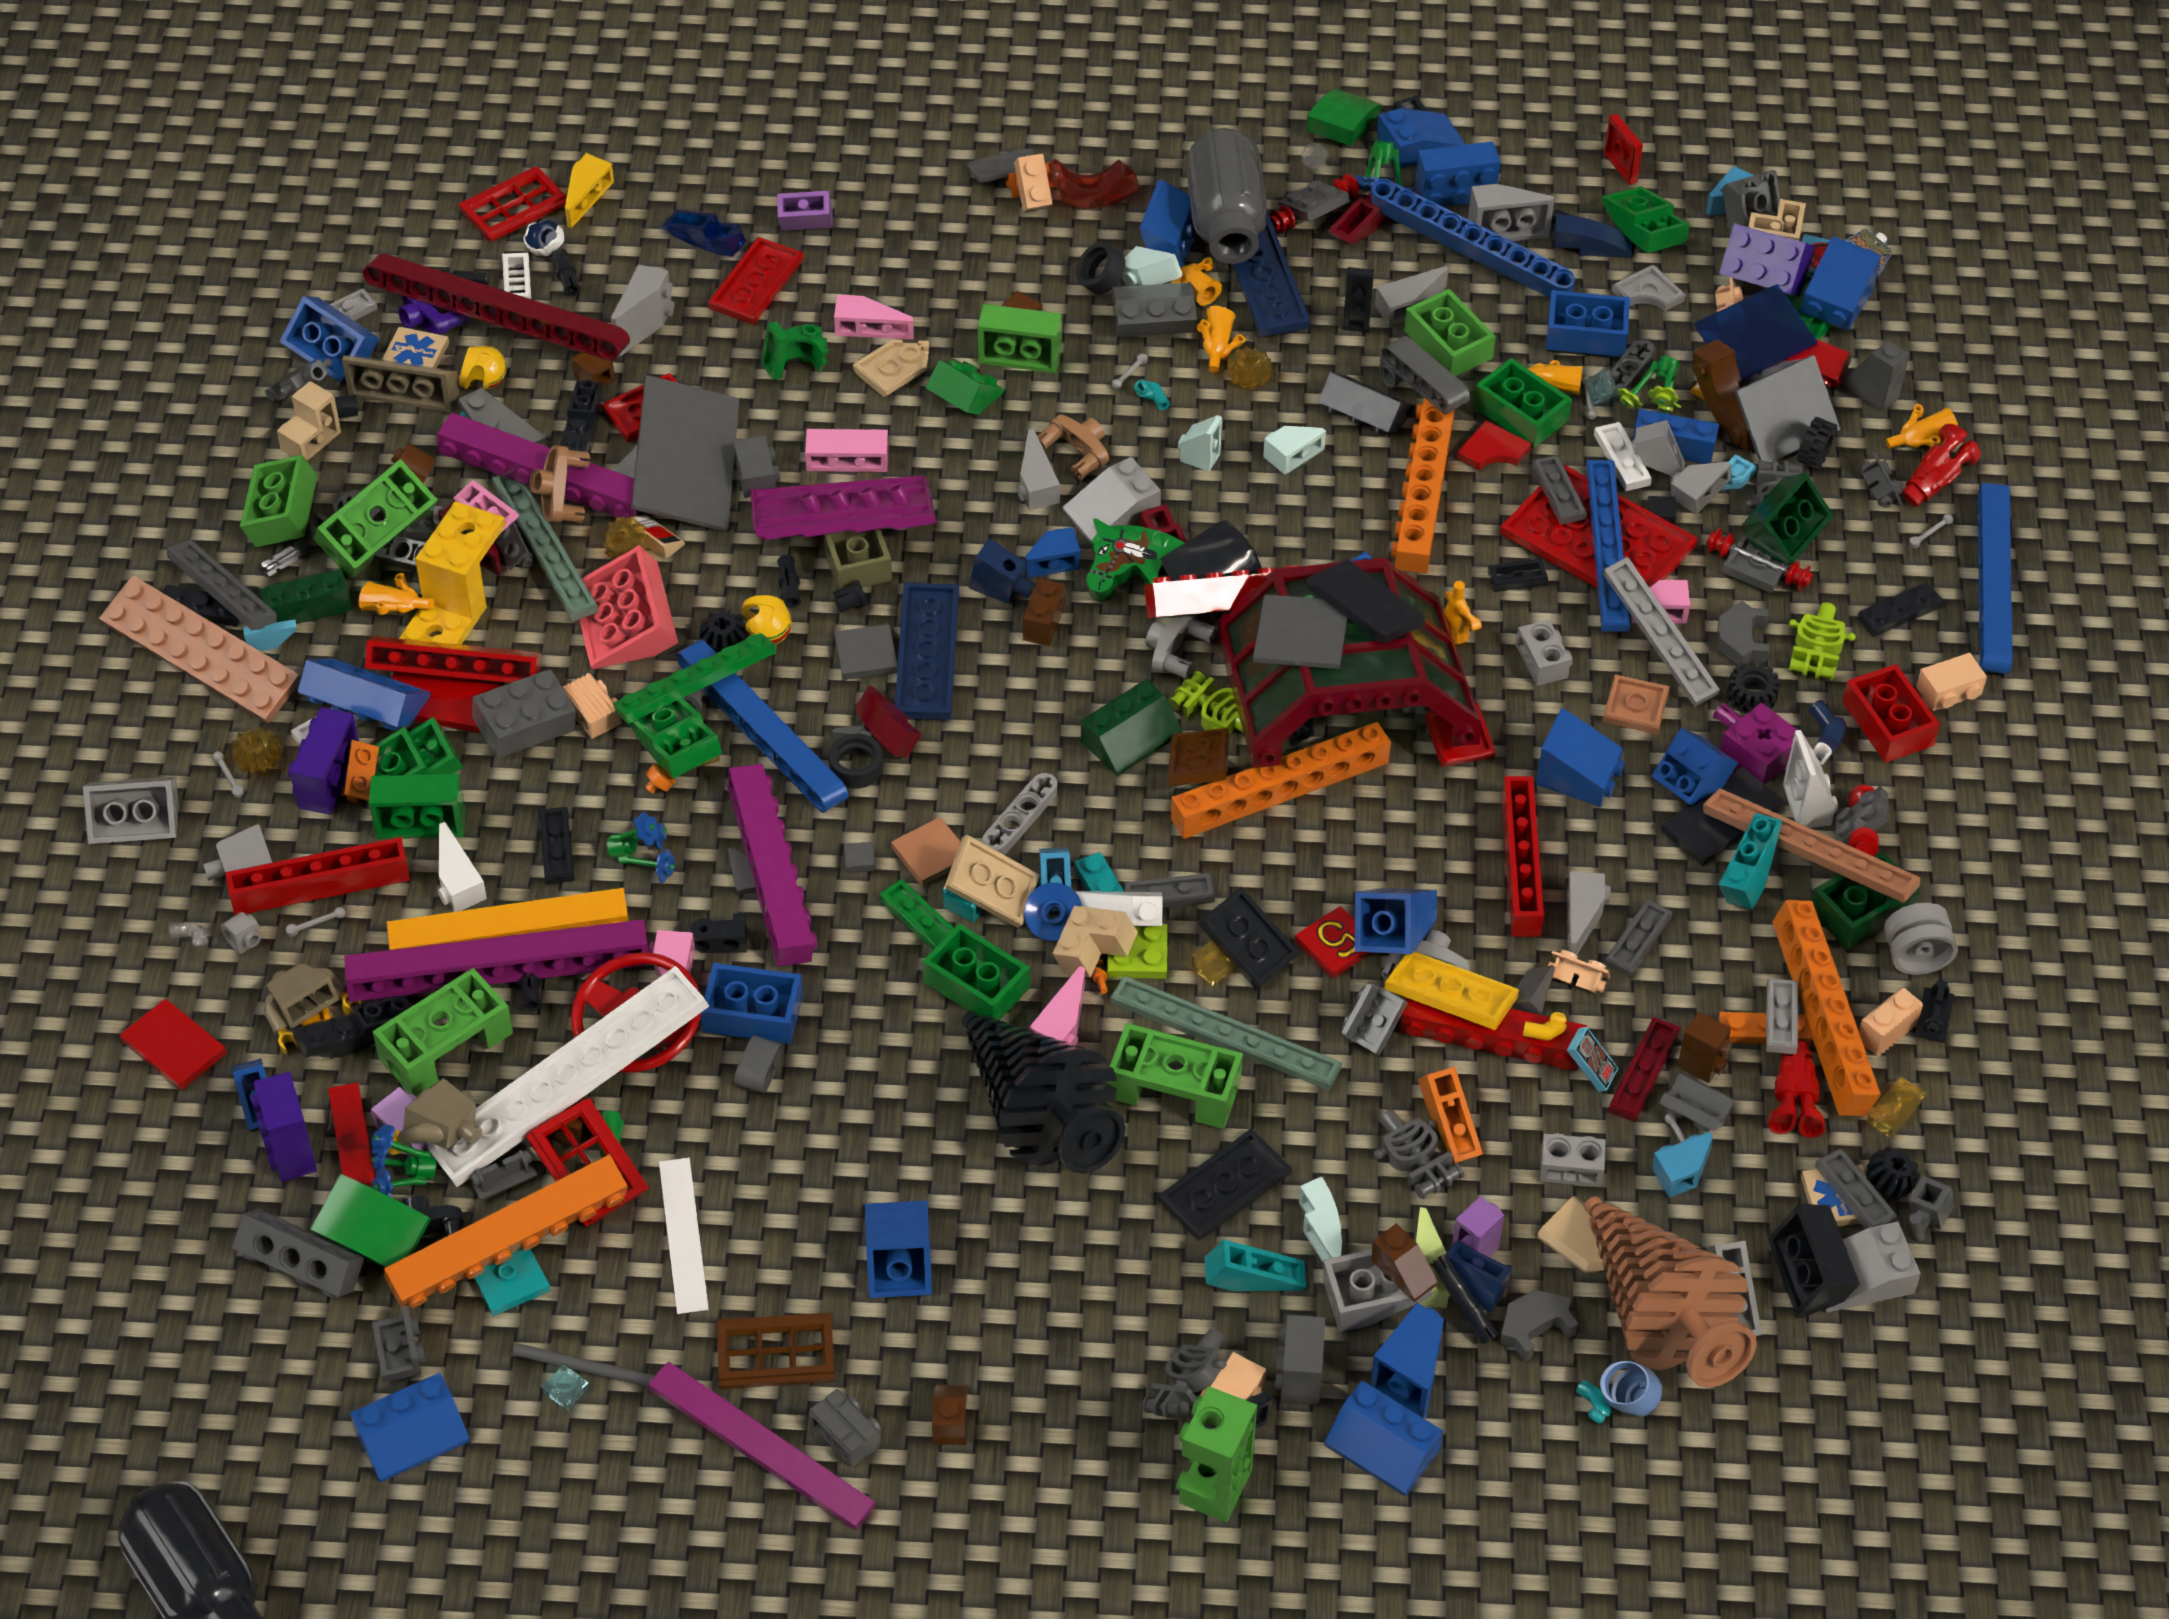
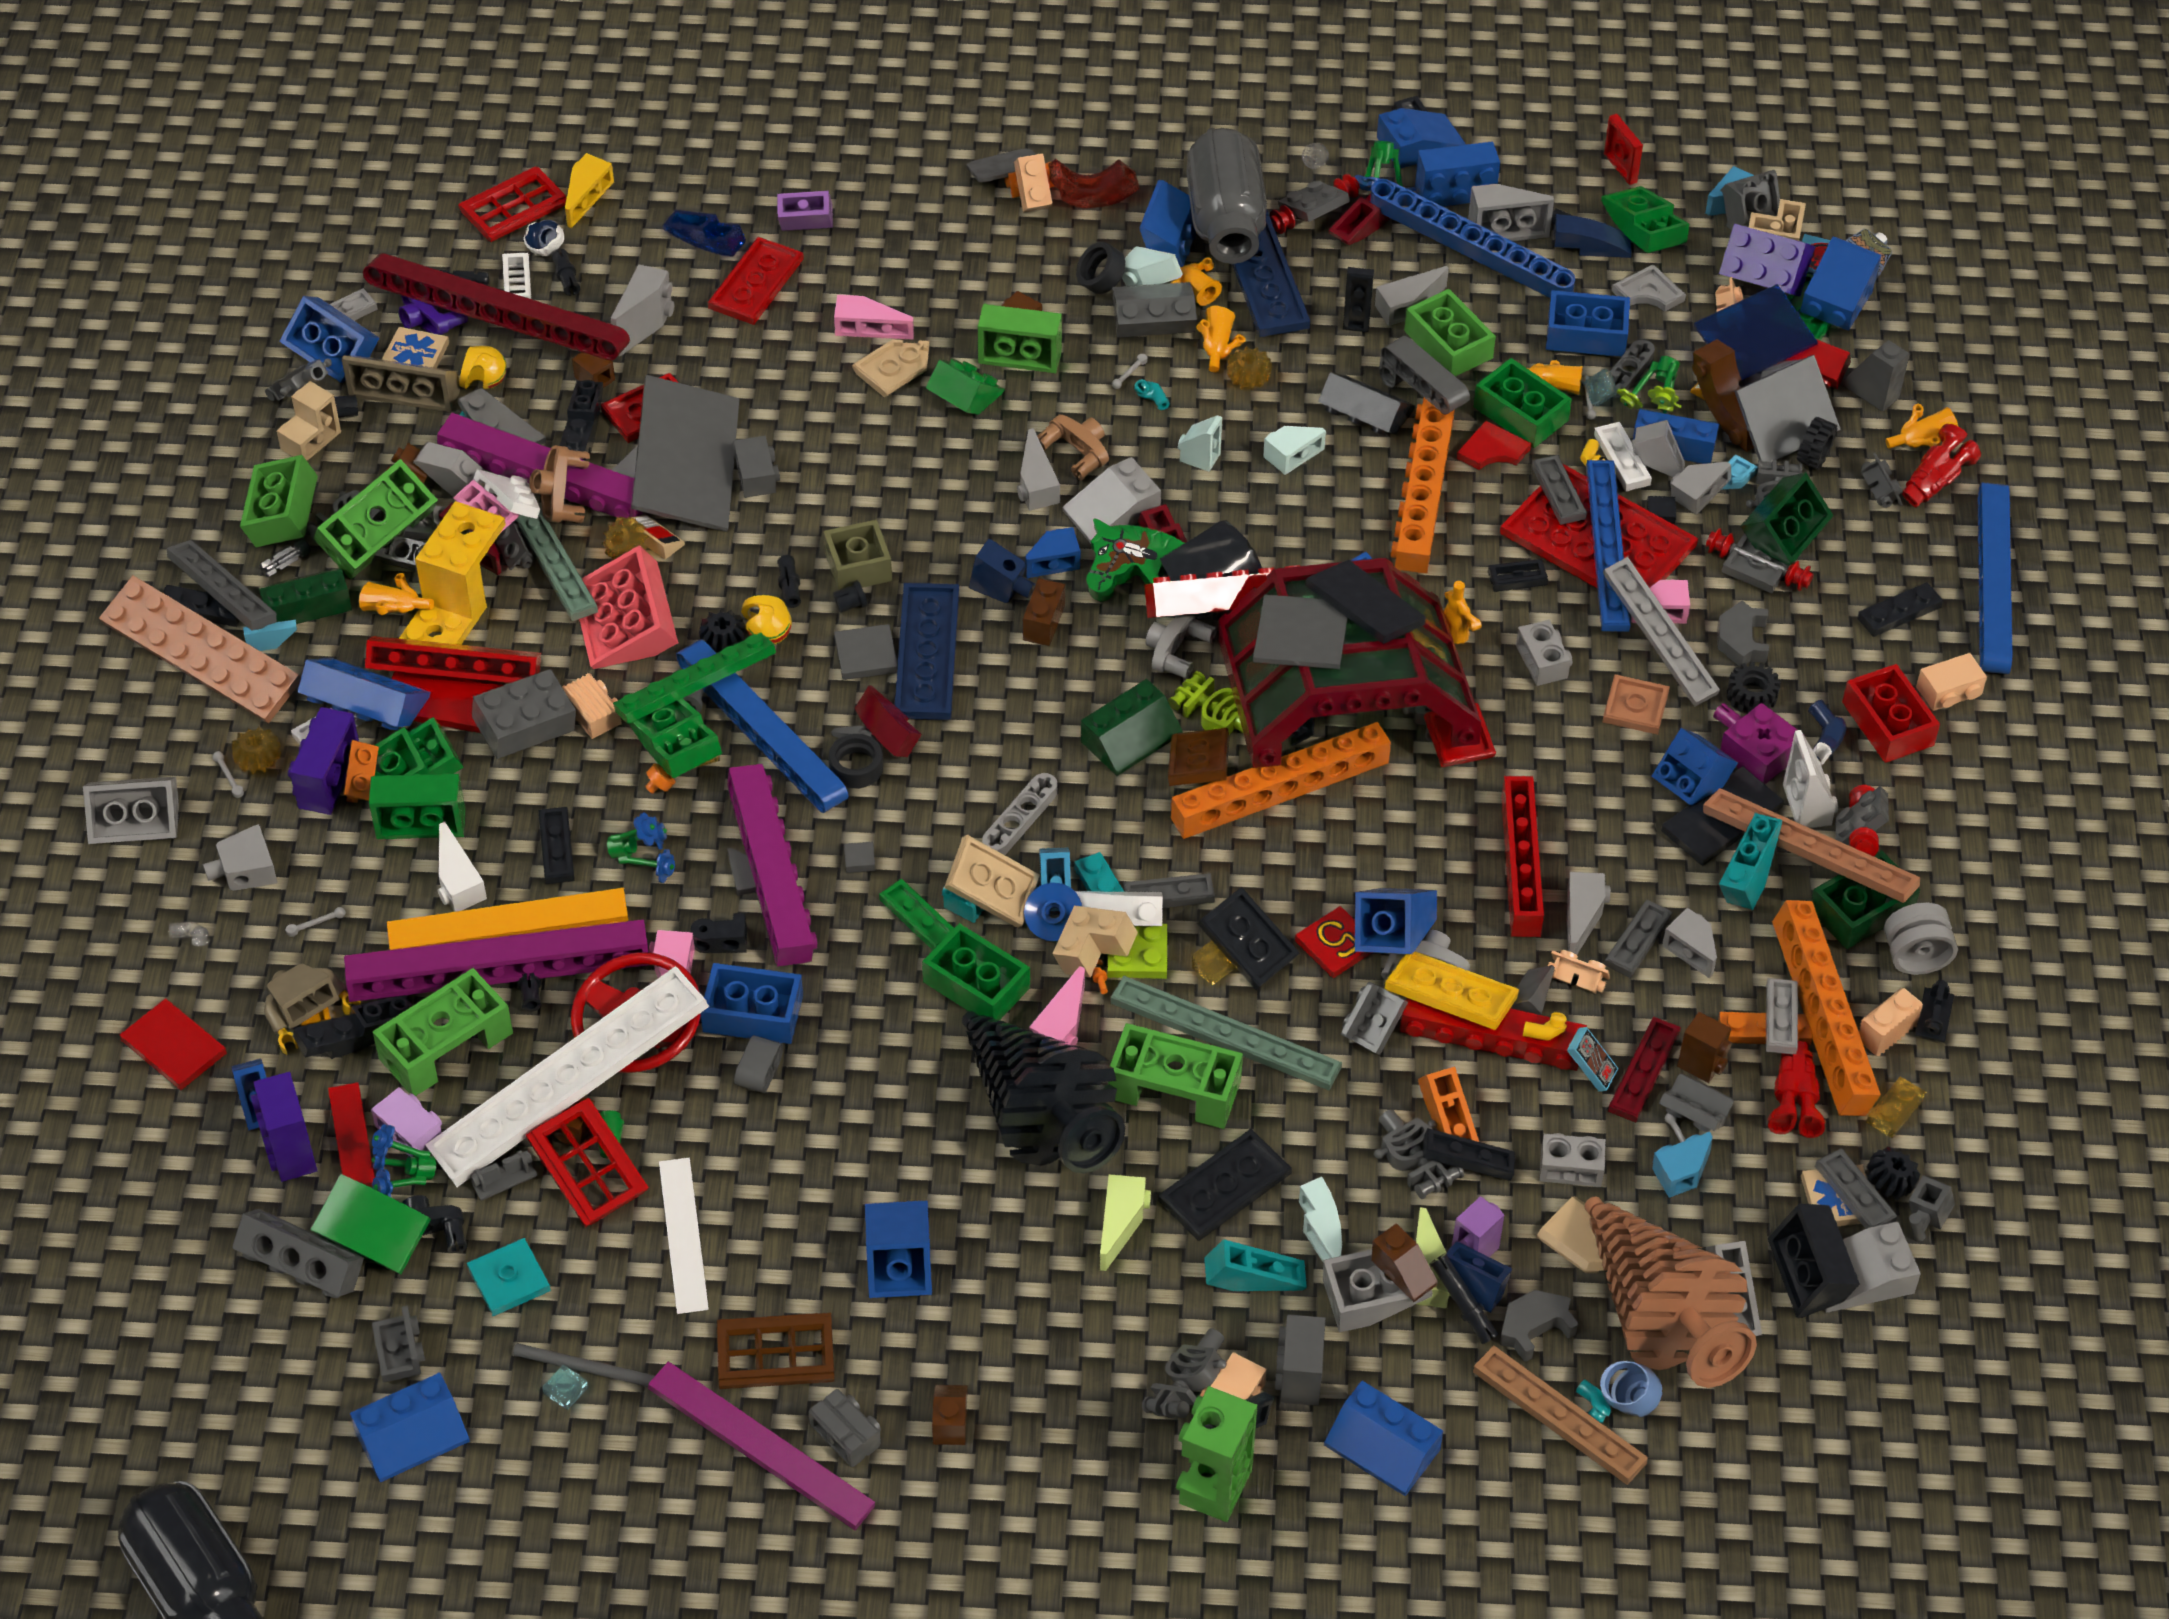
light grey plate [220,912,261,955] -> none
red brick [225,837,410,915] -> none
orange brick [384,1154,628,1309] -> none
dark tan torso [388,1078,482,1155] -> none
magenta piece [750,475,937,540] -> none
green tile [761,321,829,380] -> none
bright pink brick [805,429,889,472] -> none
nougat tile [891,817,961,887] -> none
green slope [1306,89,1382,146] -> none
blue slope [1370,1302,1444,1419] -> none
blue slope [1536,708,1625,807] -> none
lime torso [1789,602,1856,681] -> none
light grey hinge [1909,514,1953,548] -> none
none -> light grey slope [413,442,483,497]
none -> white wing [474,469,540,519]
none -> yellowish green slope [1100,1174,1151,1271]
none -> black tile [1423,1128,1515,1181]
none -> medium nougat plate [1473,1345,1648,1485]
none -> yellow arm [1580,439,1605,466]
none -> light grey slope [1662,908,1717,978]

